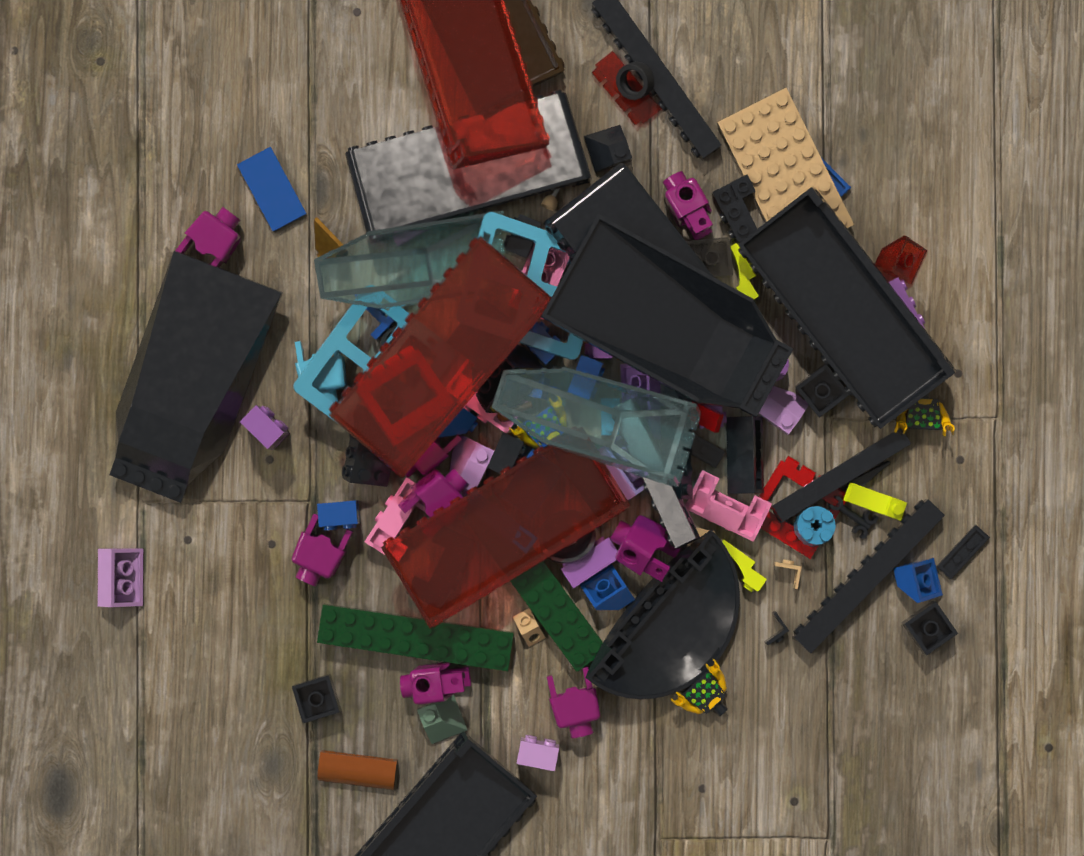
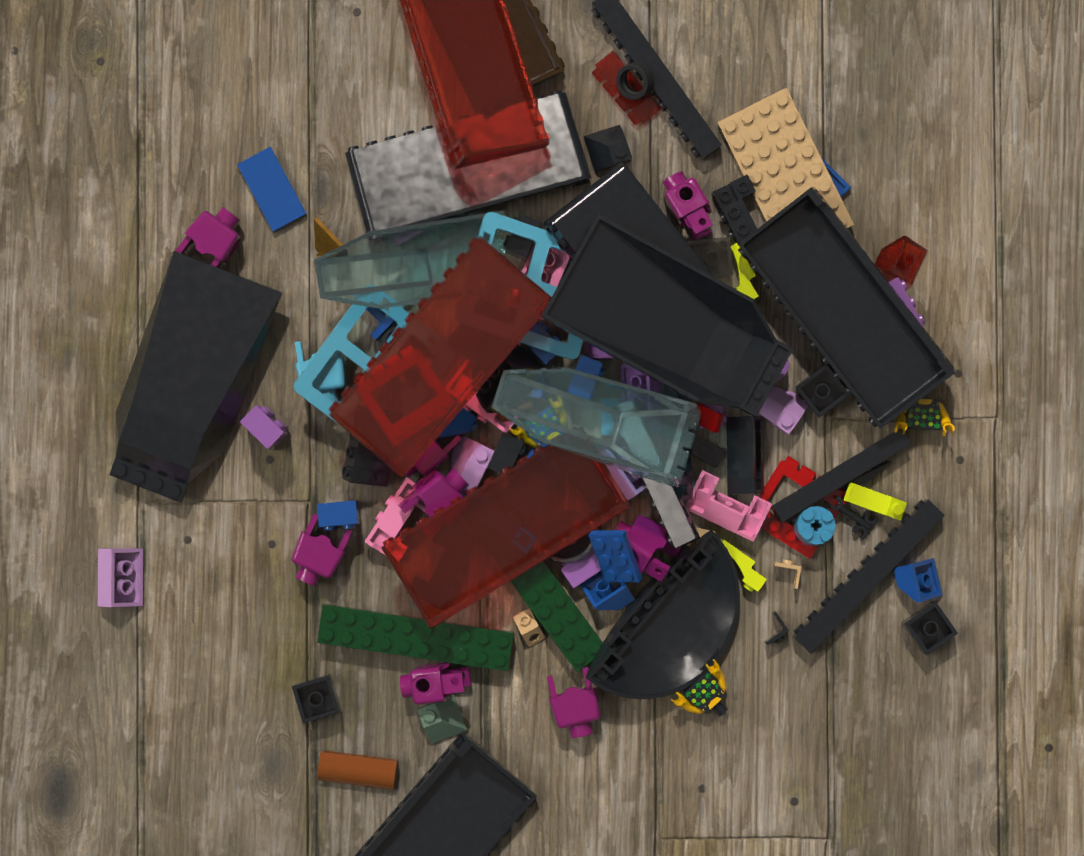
lavender brick [517,735,559,771] -> none
tan hinge [541,188,560,211] -> none
black tile [936,524,990,580] -> none
none -> blue plate [589,530,642,582]

